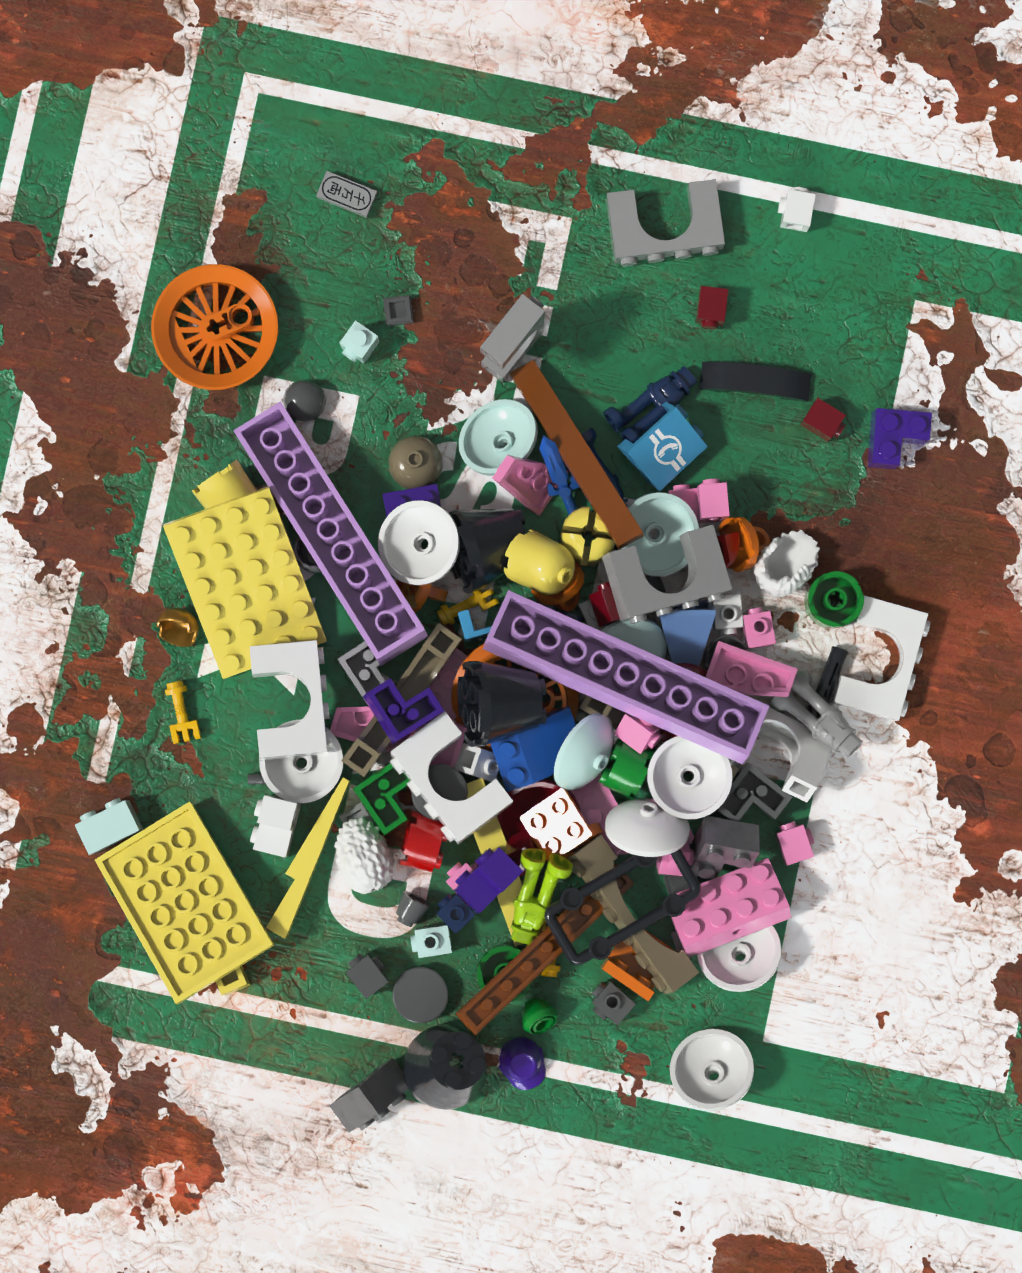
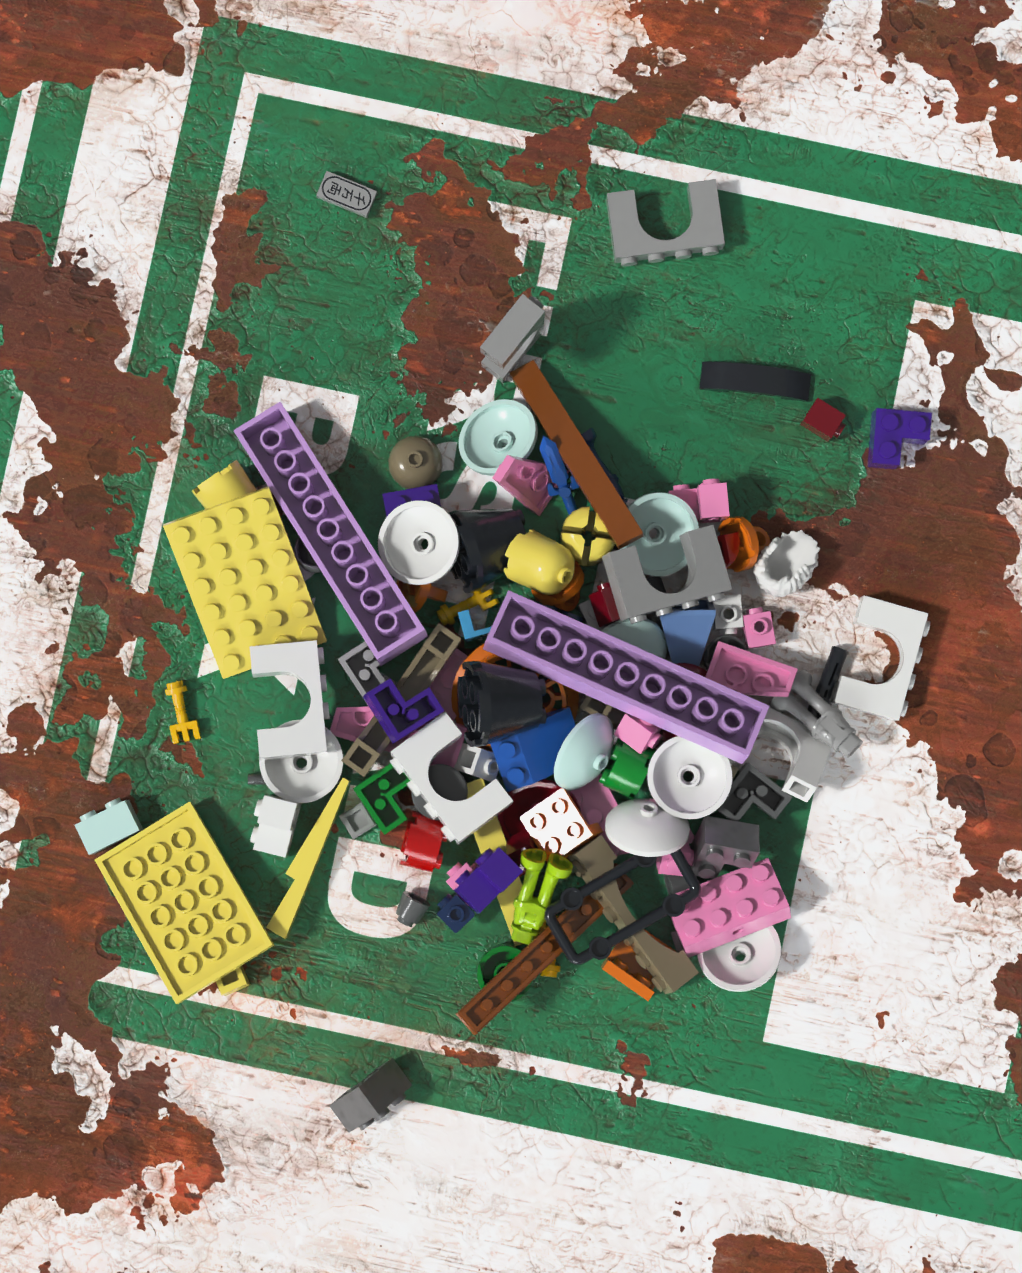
orange piece [151,264,278,390] -> none
pearl gold hair [156,607,199,647] -> none
dark grey hair [282,380,326,422] -> none
white piece [334,817,393,894] -> none
light aqua brick [340,320,380,364] -> none
dark grey brick [346,953,390,999] -> none
dark grey tile [383,295,414,327] -> none
dark grey tile [393,966,449,1023] -> none
black cone [403,1024,487,1110] -> none
light aqua brick [410,924,453,958] -> none
dark purple hat [499,1037,546,1090] -> none
green cone [521,998,558,1035] -> none
dark grey brick [591,980,636,1025] -> none
dark blue piece [603,366,698,444] -> none
dark azure panel [617,402,708,492] -> none
white dish [670,1029,754,1111] -> none
dark red brick [695,286,728,330] -> none
bright pink brick [774,821,814,865] -> none
white brick [778,187,816,232] -> none
green brick [804,571,864,629] -> none

